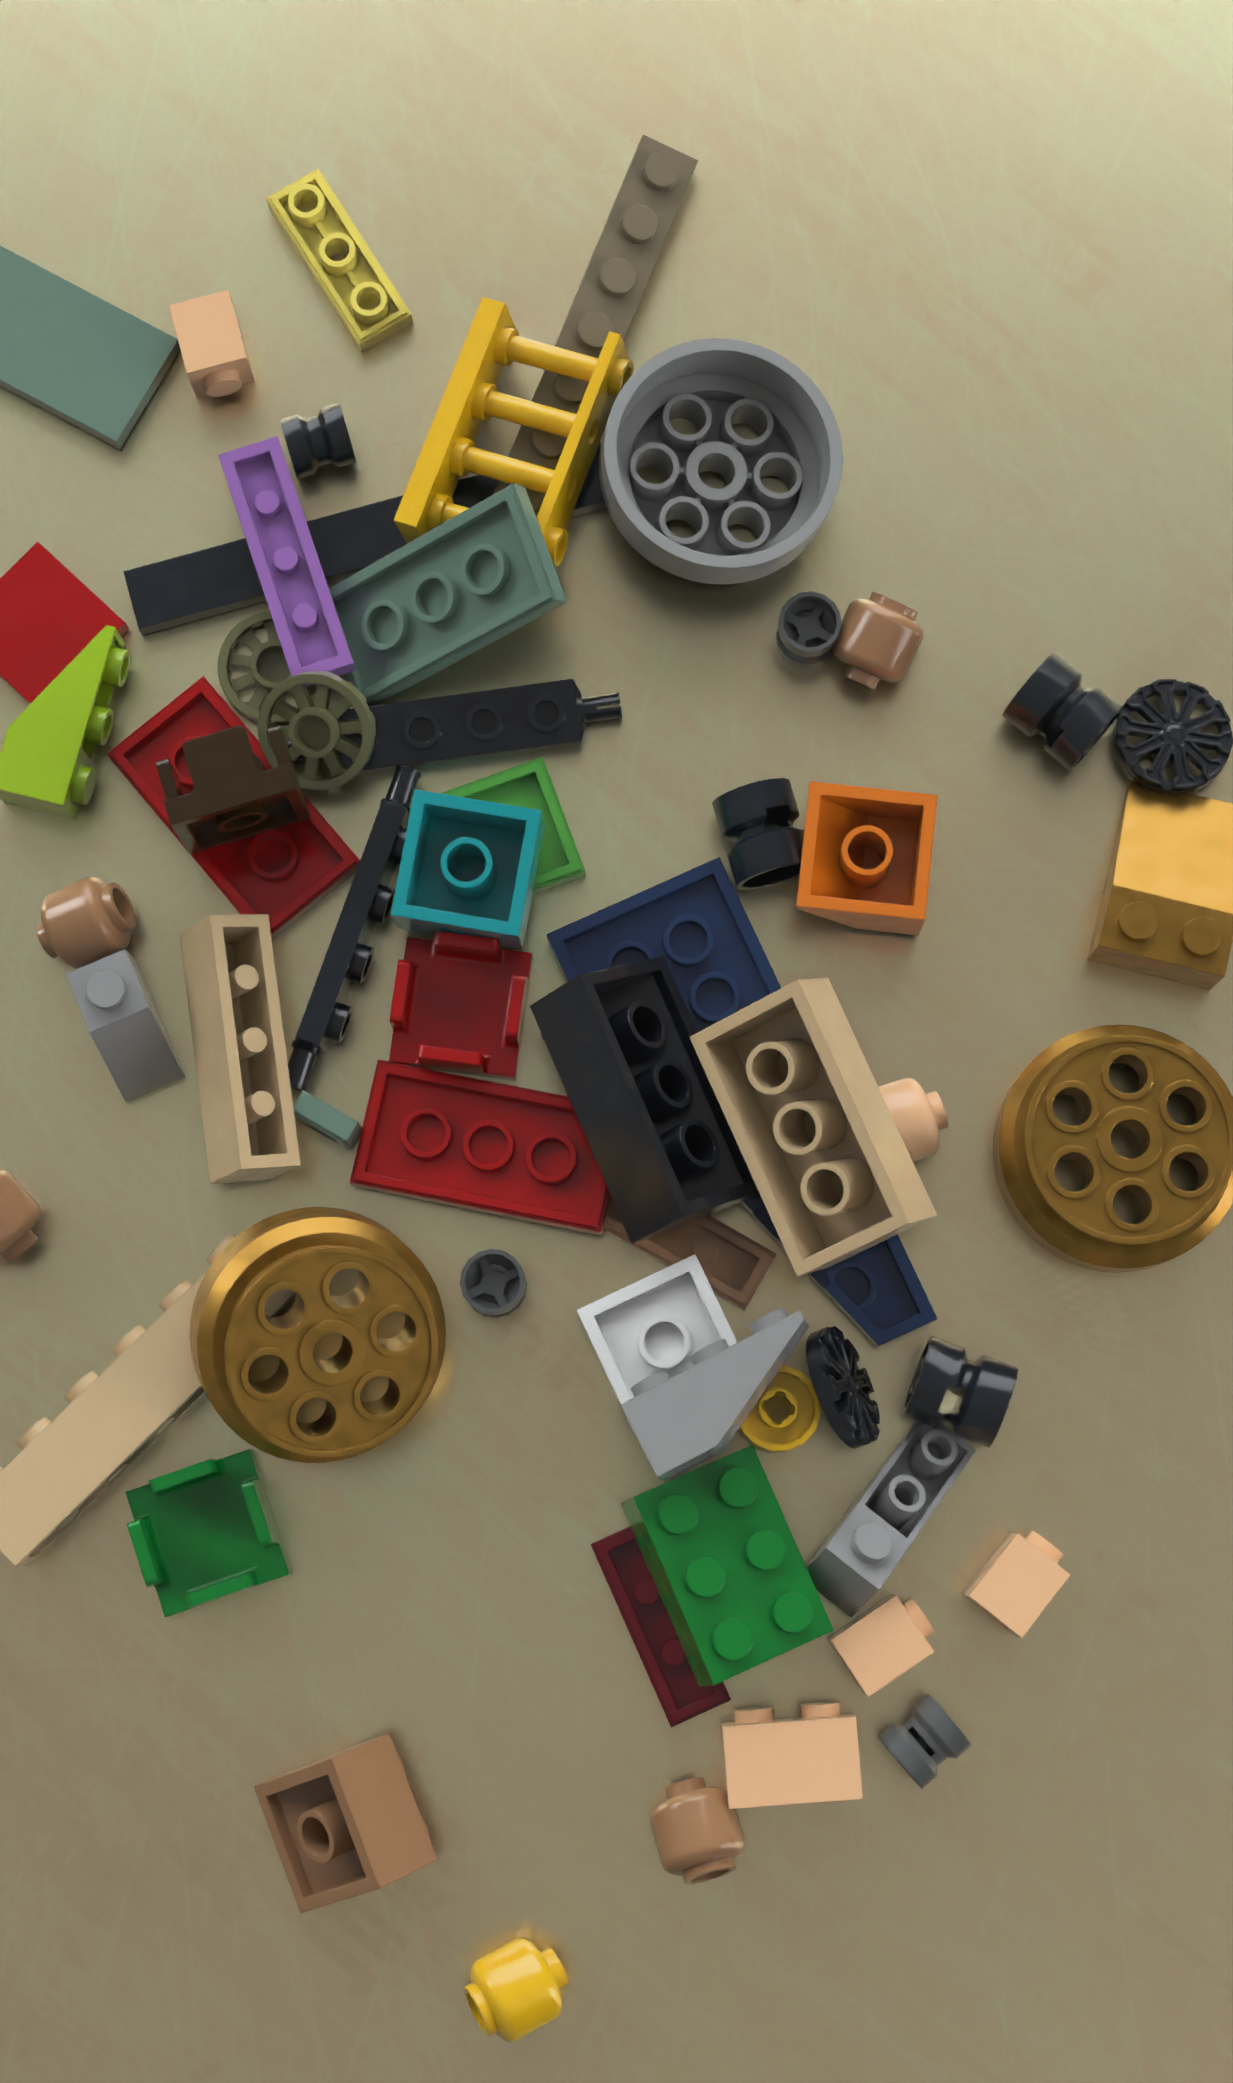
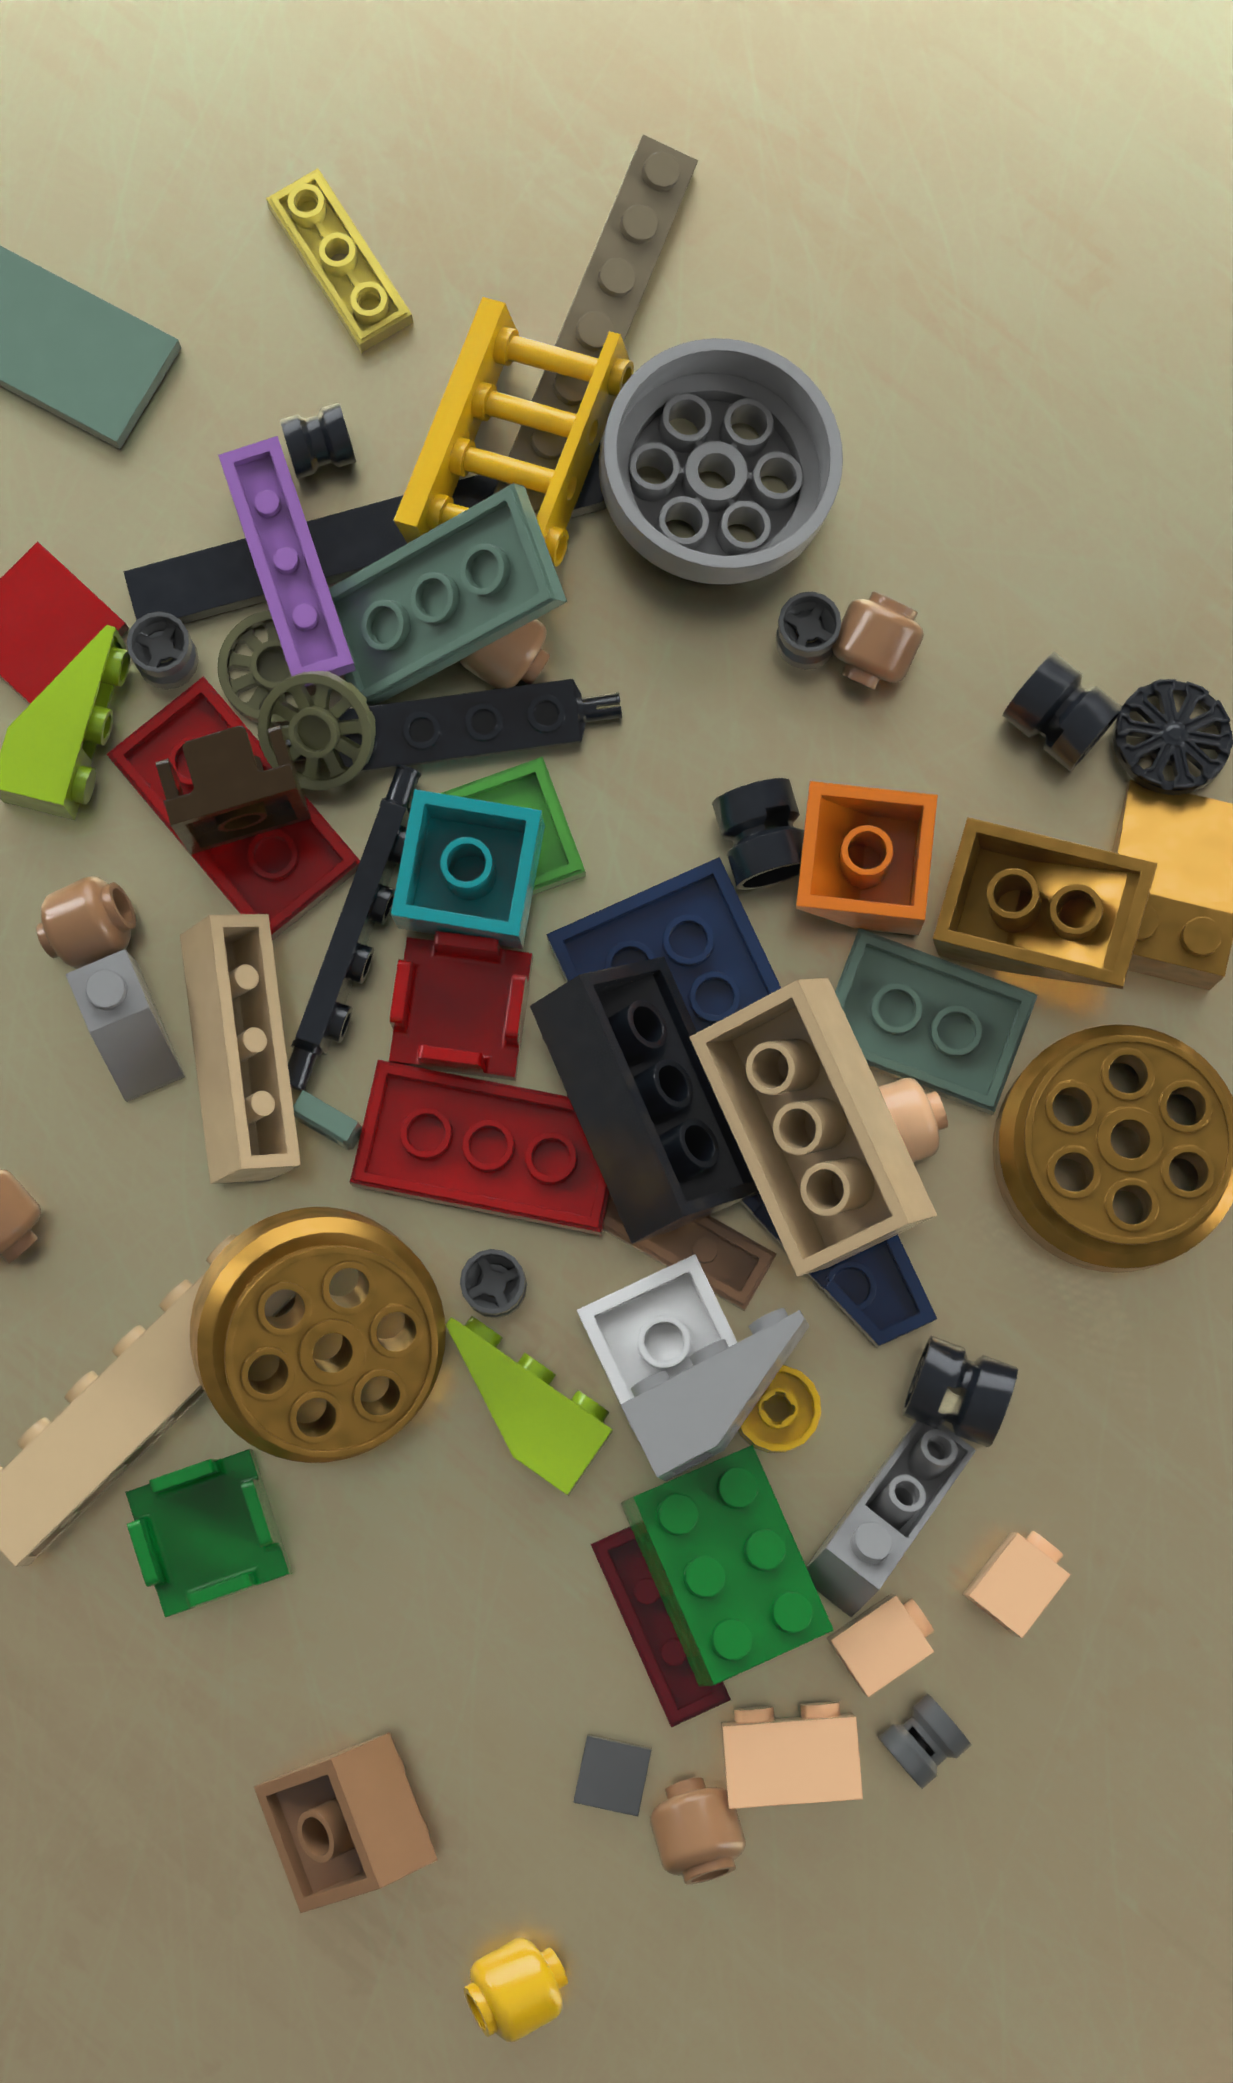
light nougat brick [169,290,255,397] -> none
black wheel [806,1326,880,1449] -> none
none -> dark grey wheel [127,611,199,690]
none -> lime slope [446,1316,613,1496]
none -> medium nougat head [459,619,550,689]
none -> dark grey tile [573,1734,652,1817]
none -> sand green tile [835,928,1038,1115]
none -> pearl gold slope [933,817,1157,989]

